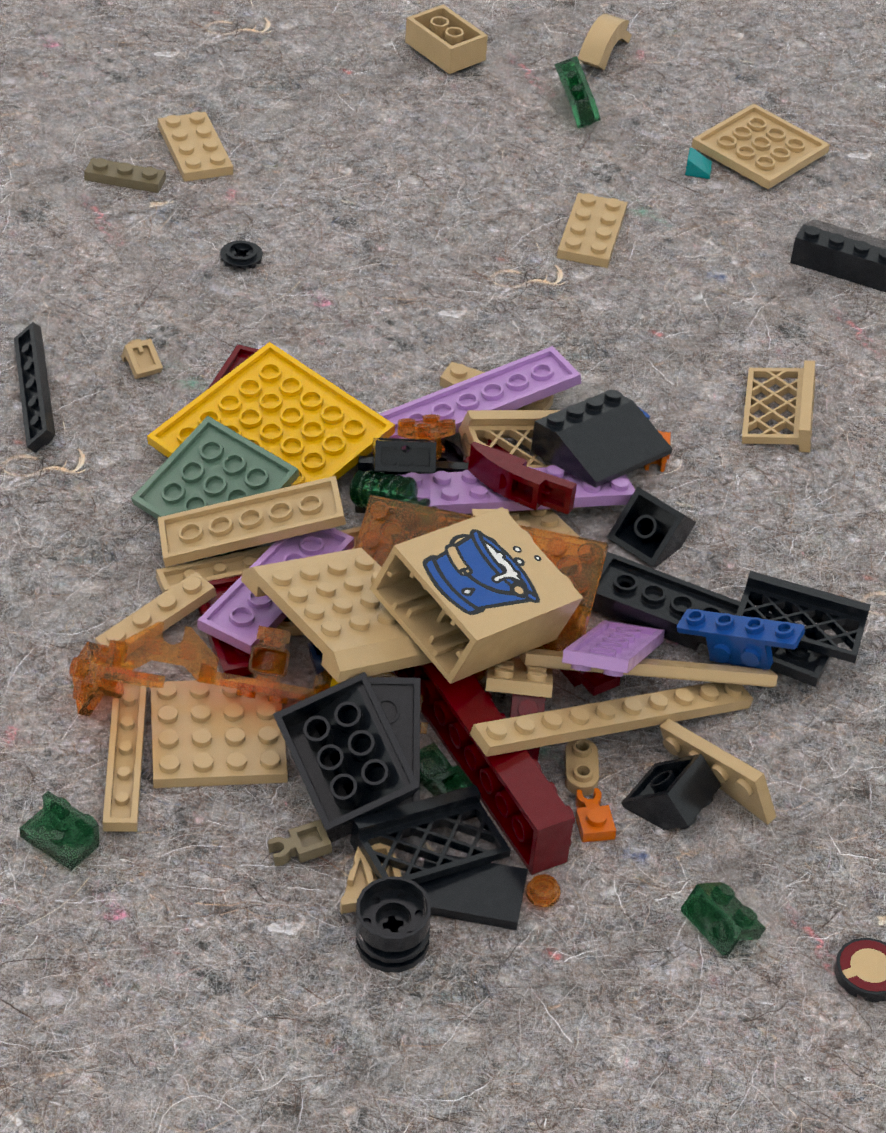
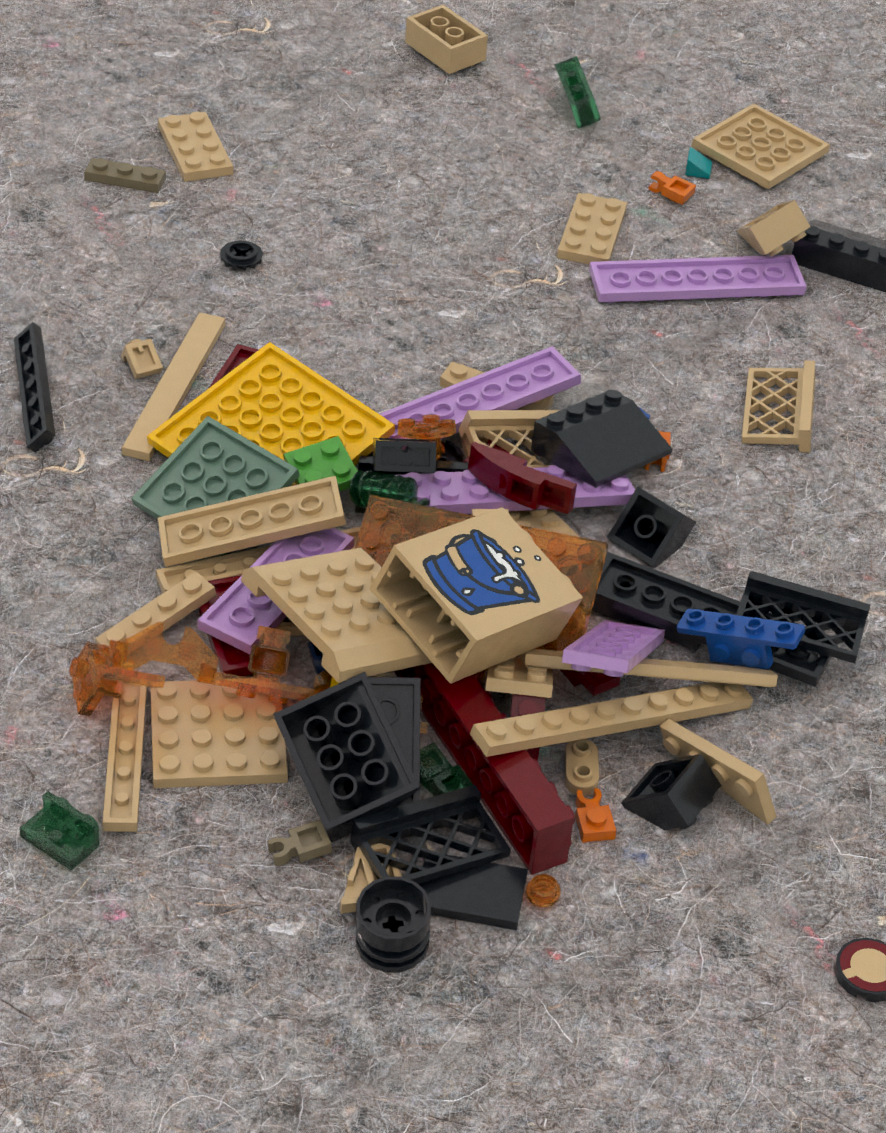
tan arch [578,13,632,70] -> none
clear green bracket [681,882,766,956] -> none
none -> tan tile [122,312,225,461]
none -> bright green plate [283,436,361,492]
none -> lavender plate [589,255,806,303]
none -> orange plate [648,171,696,205]
none -> tan slope [737,200,811,257]

